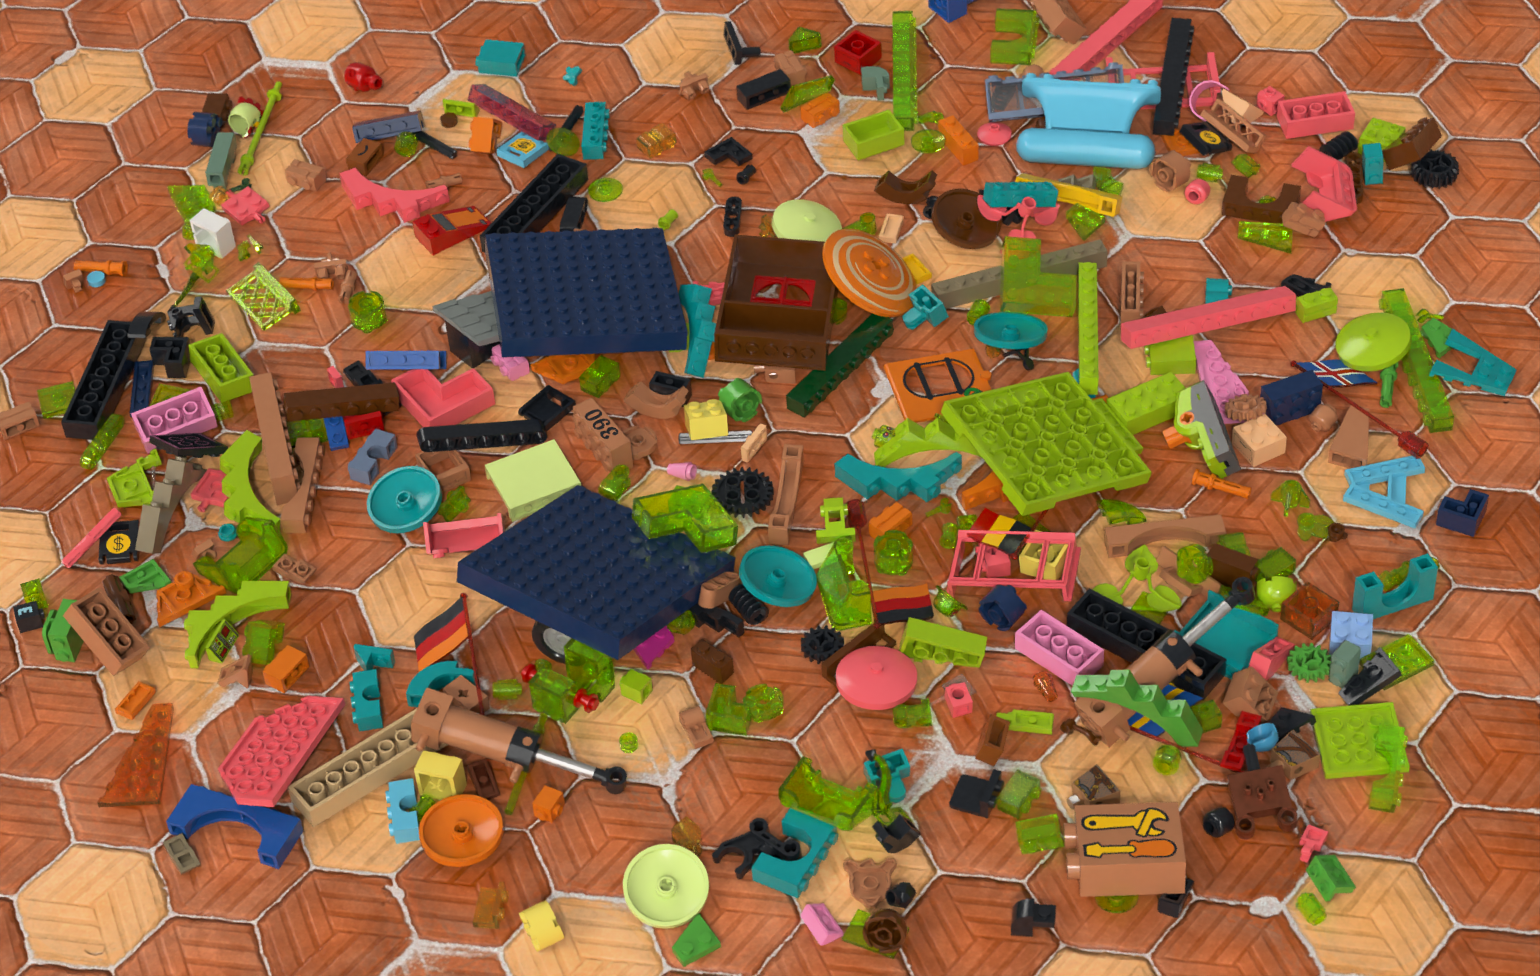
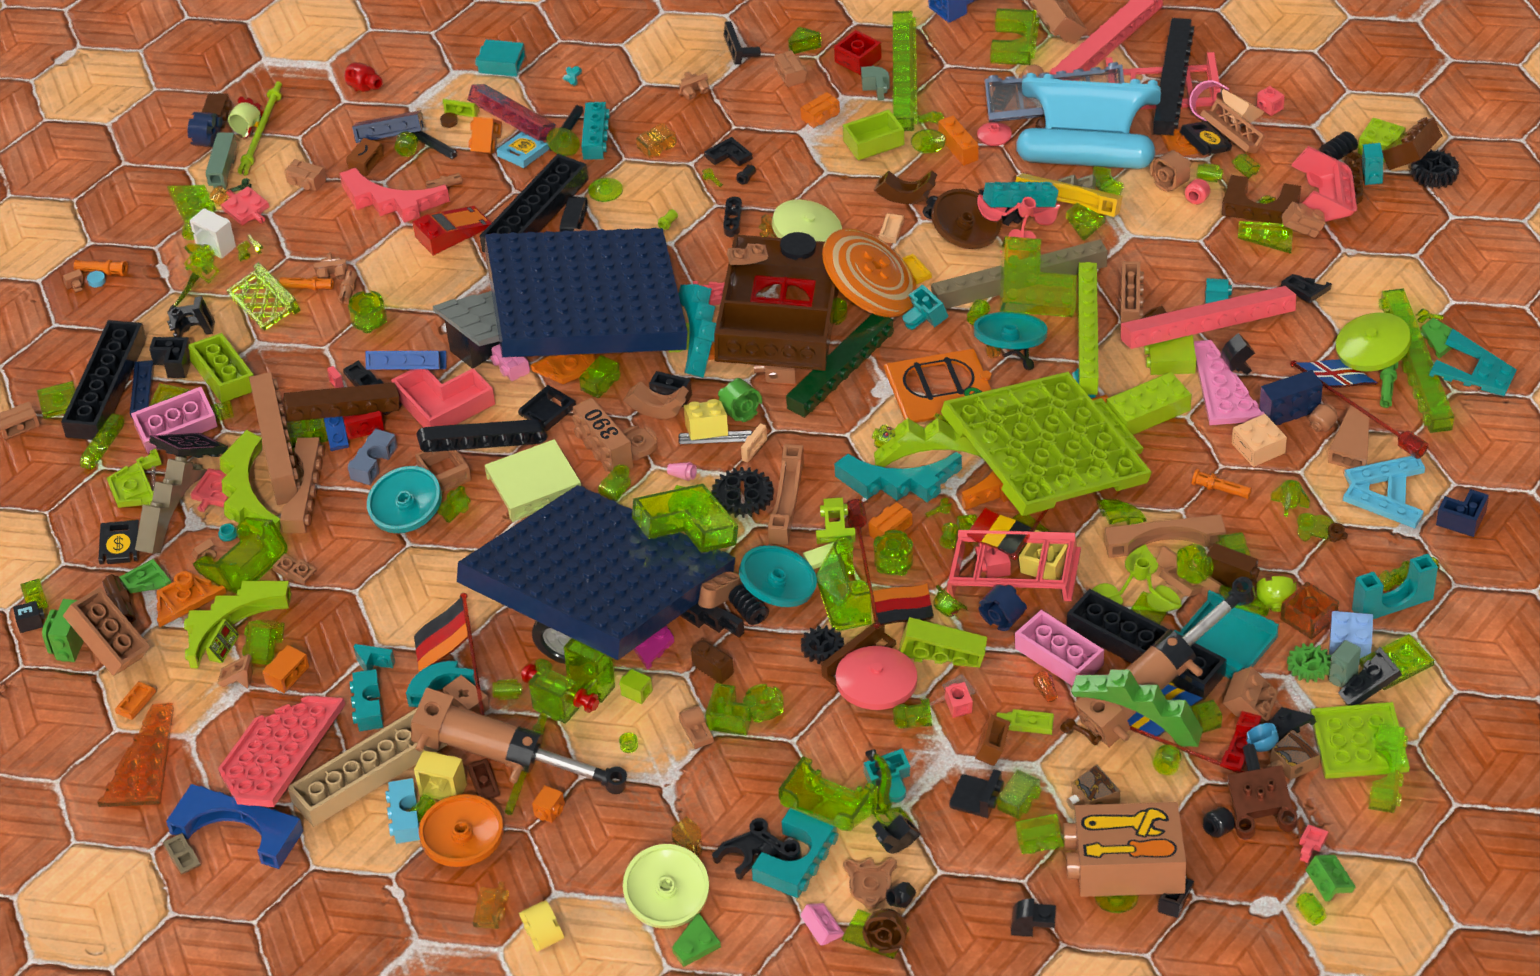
coral axle [61,508,122,568] -> none
black slope [128,311,166,338] -> none
coral windscreen [423,513,505,558] -> none
clear neon green head [666,610,695,635] -> none
black brick [736,69,791,110] -> none
clear neon green wing [780,75,835,113] -> none
clear neon green piece [842,212,876,235] -> none
piece [1163,380,1242,479] -> none
nougat gear [1224,394,1267,422] -> none
coral slope [1248,636,1295,680] -> none
clear neon green brick [1257,547,1296,581] -> none
coral brick [1277,91,1355,139] -> none
lime brick [1295,287,1338,323] -> none
none -> nougat slope [727,243,768,265]
none -> black tile [780,232,816,260]
none -> black brick [1221,333,1255,375]

